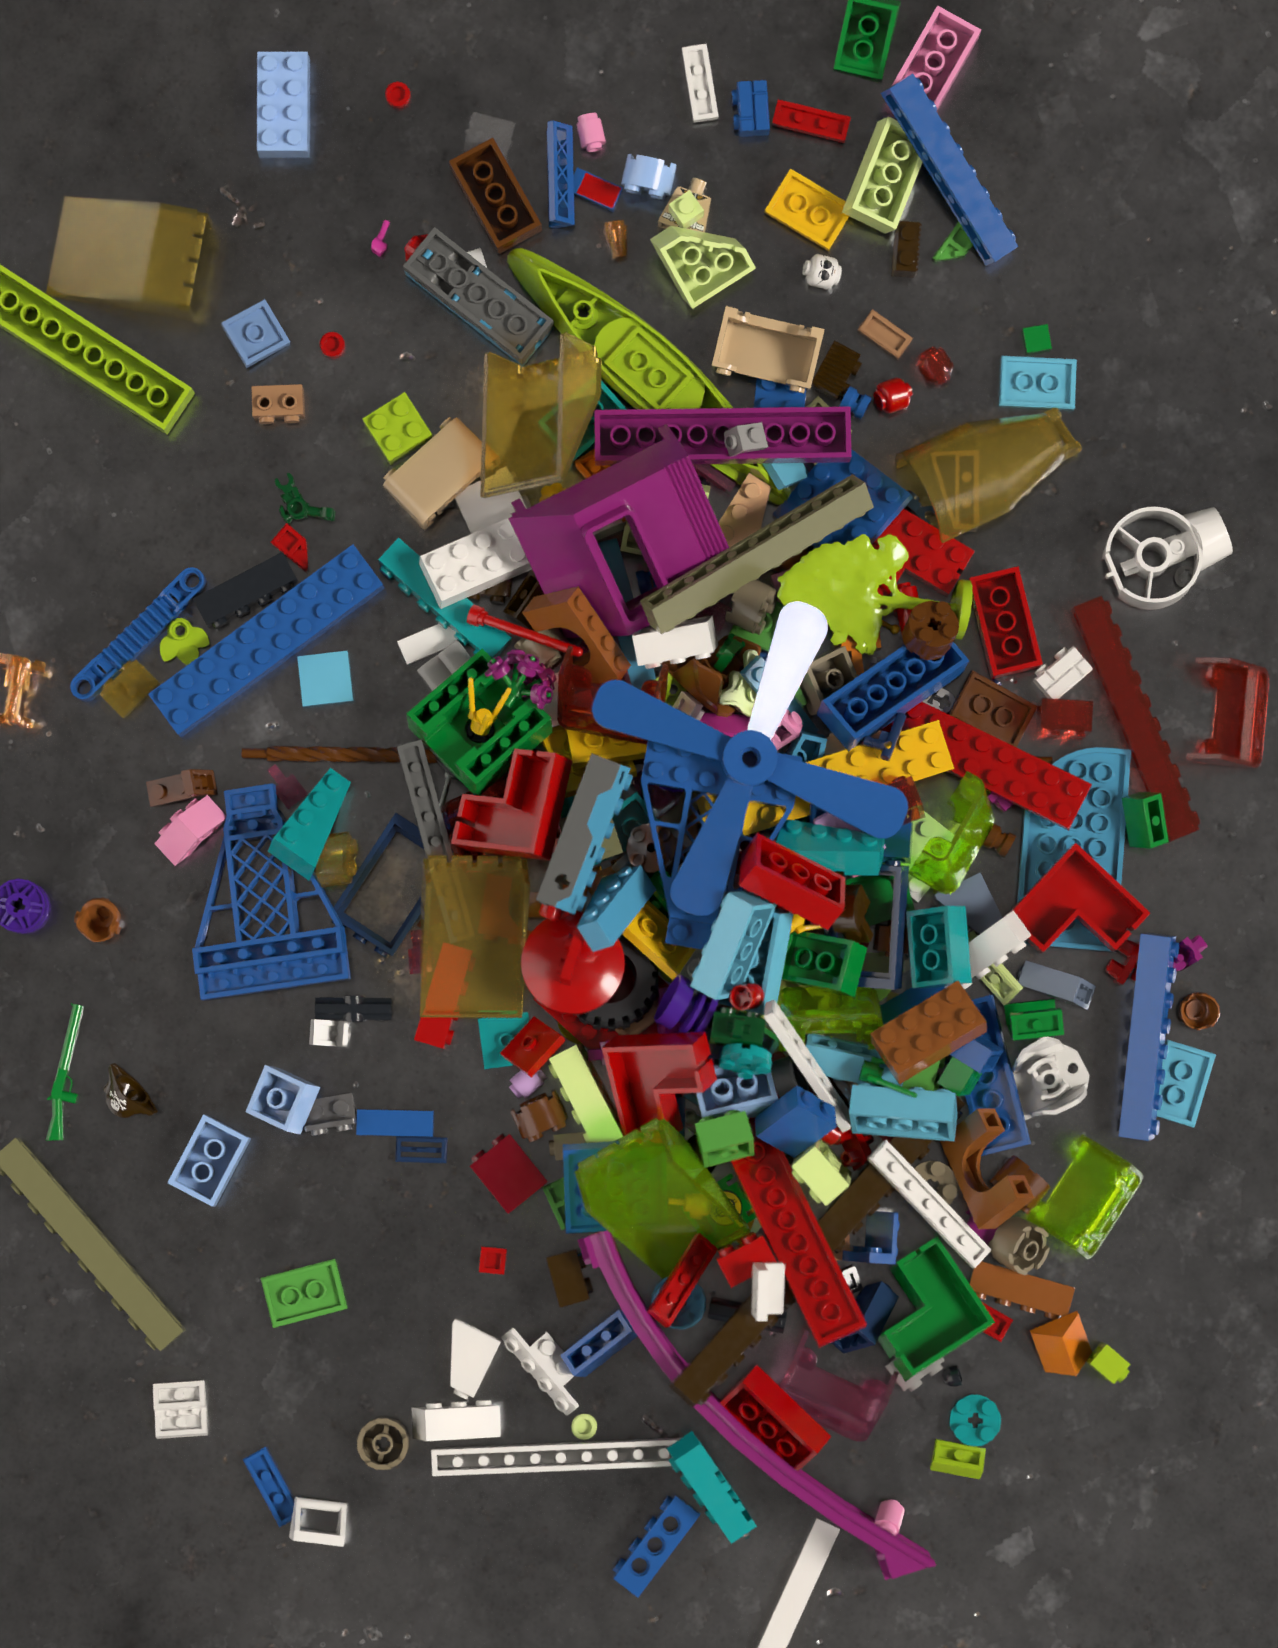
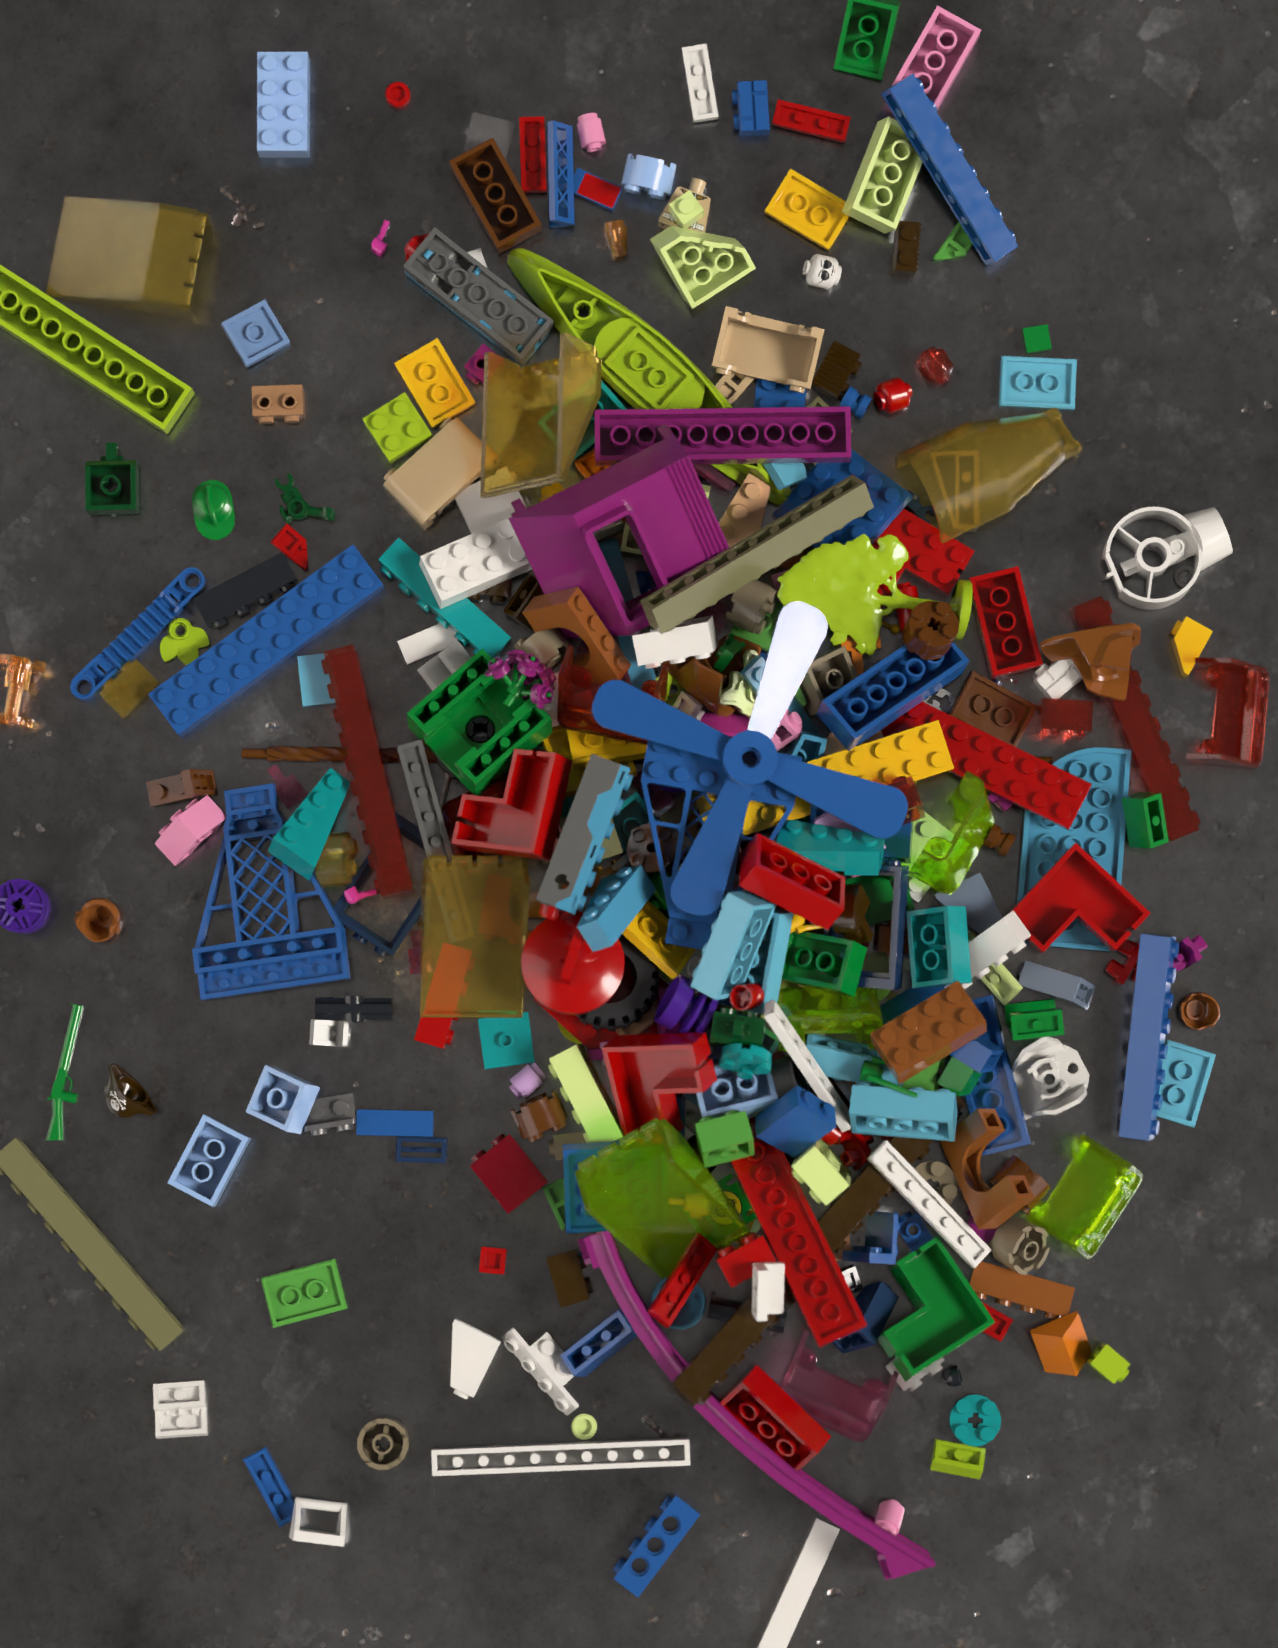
red tile [320,332,345,358] -> none
white wedge [411,1400,501,1441] -> none
red piece [467,604,583,657] -> none
yellow plant [468,677,511,736] -> none
red plate [500,1016,565,1078] -> none
teal wedge [667,1431,757,1544] -> none
light grey bracket [724,422,768,457] -> none
medium nougat tile [857,309,913,360] -> none
dark blue hose [863,712,906,761] -> none
none -> dark green hinge [85,442,140,515]
none -> green piece [192,480,235,540]
none -> clear red brick [321,644,415,899]
none -> dark pink hand [343,886,381,904]
none -> yellow plate [394,338,476,429]
none -> magenta brick [464,343,503,386]
none -> red plate [519,116,547,193]
none -> tan plate [715,372,756,405]
none -> blue brick [898,1211,934,1252]
none -> dark orange piece [1040,623,1141,701]
none -> yellow slope [1171,616,1213,678]

